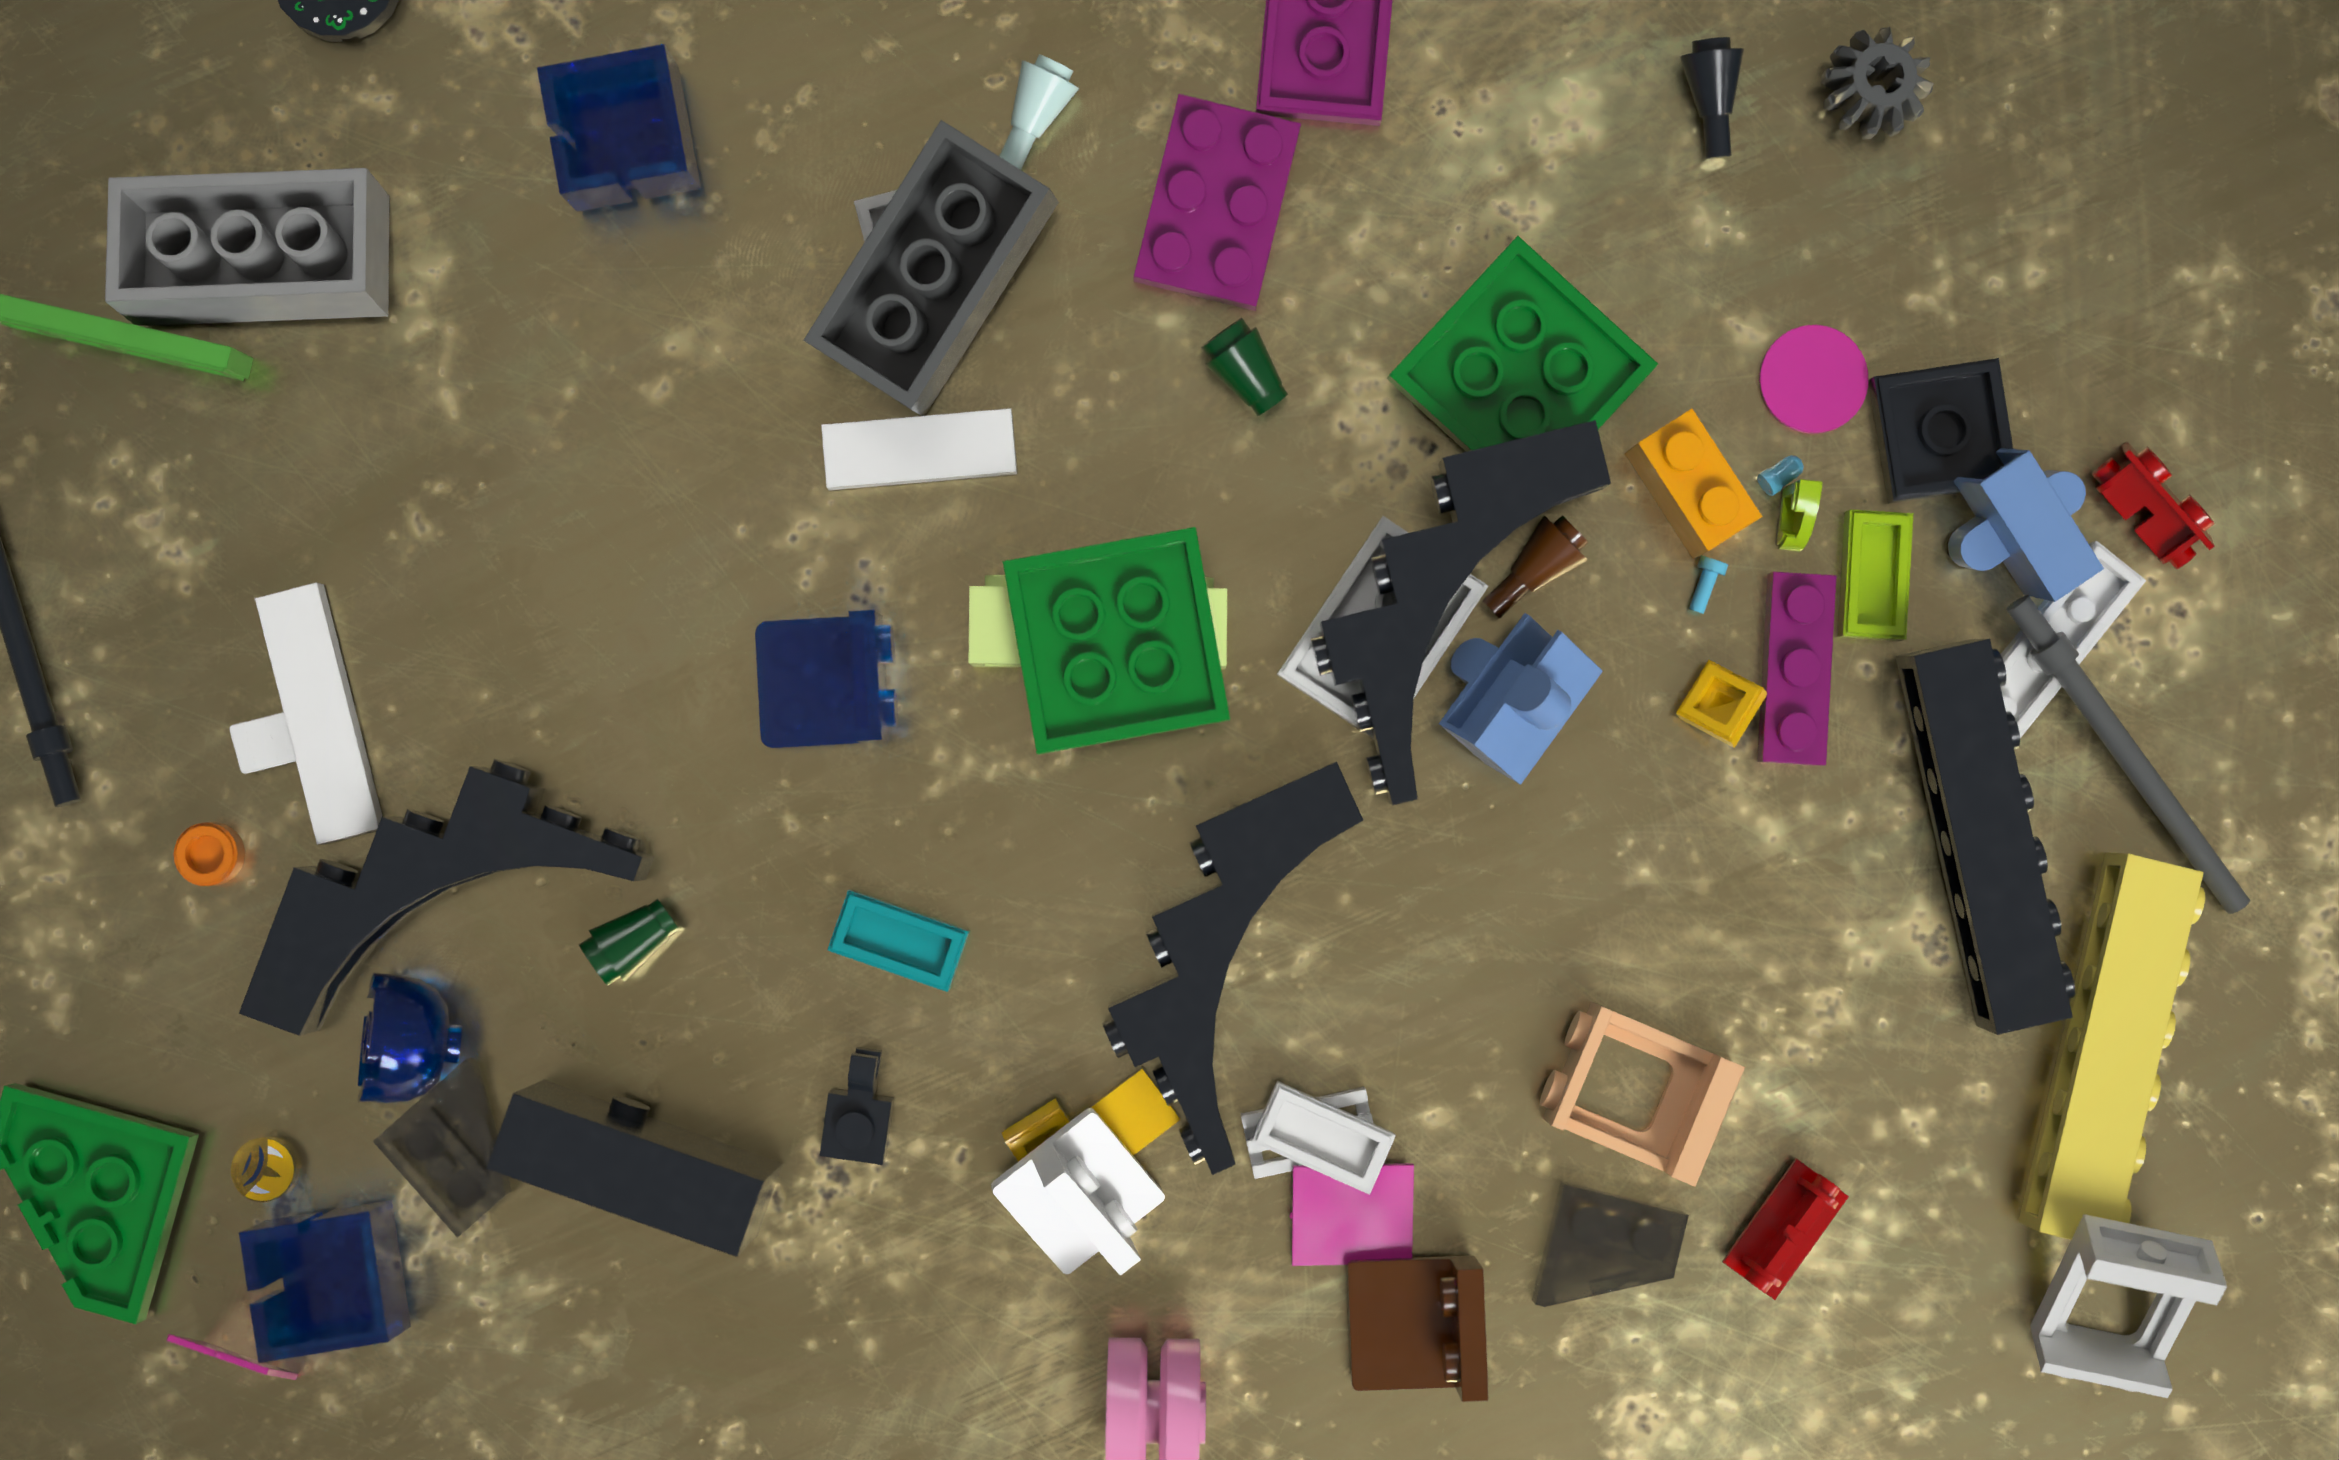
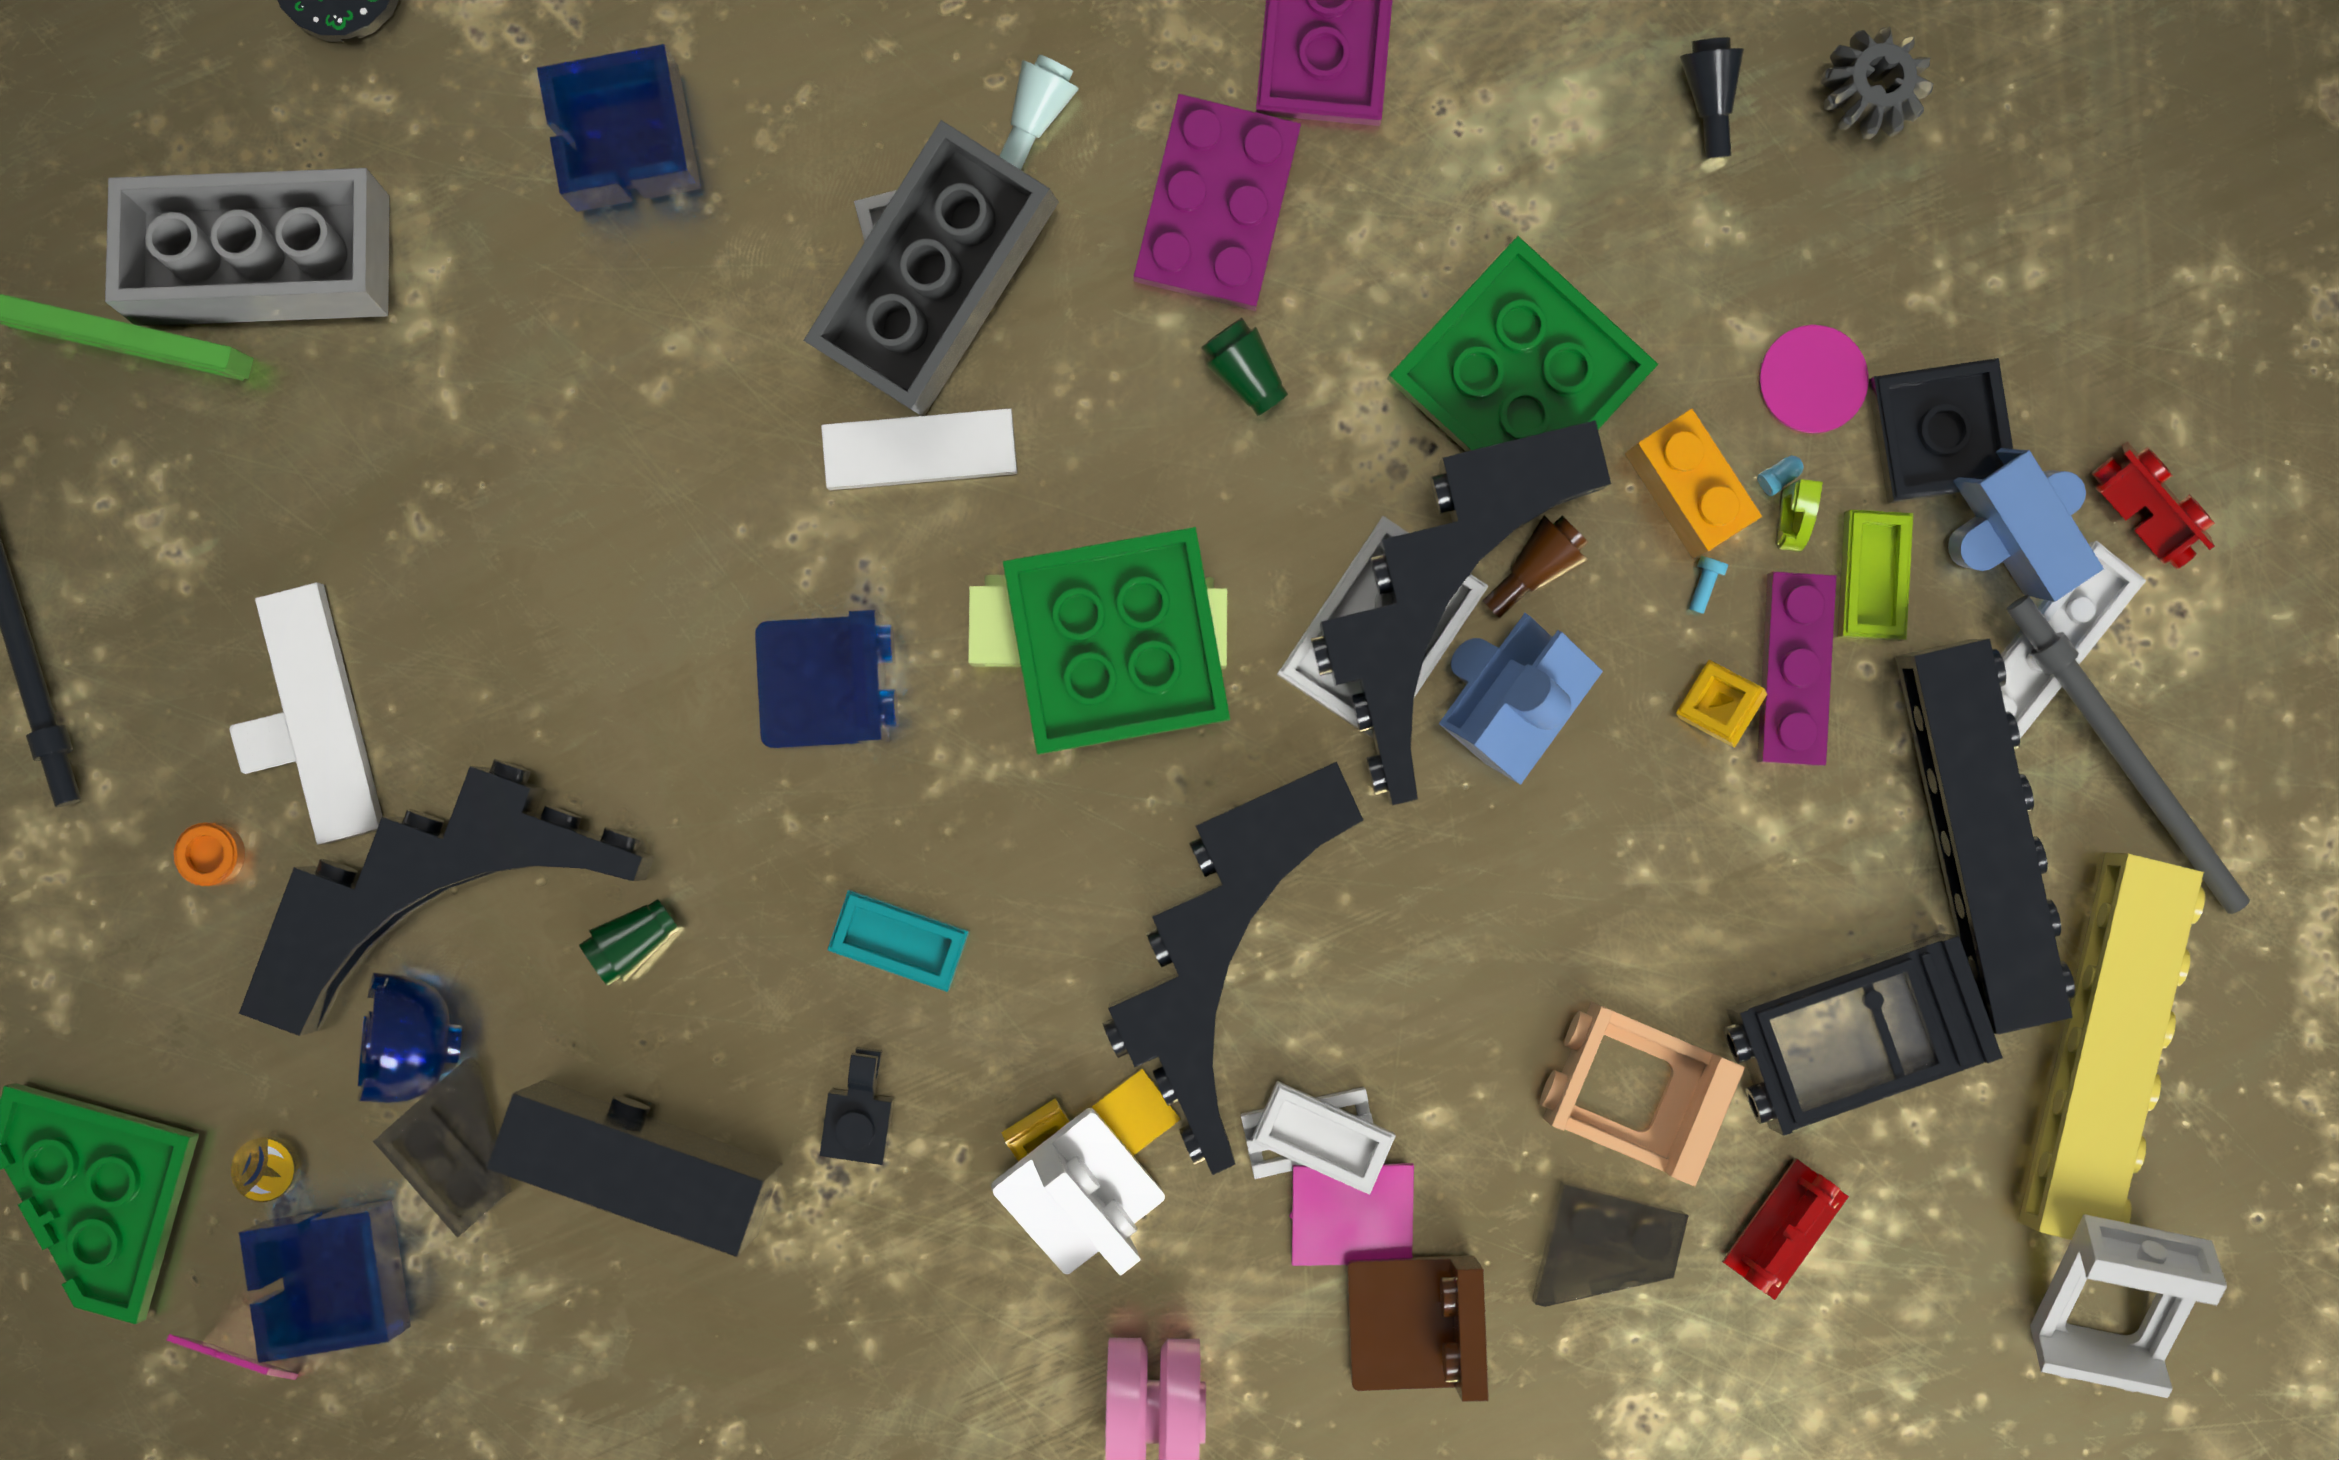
none -> black door [1724,933,2003,1136]

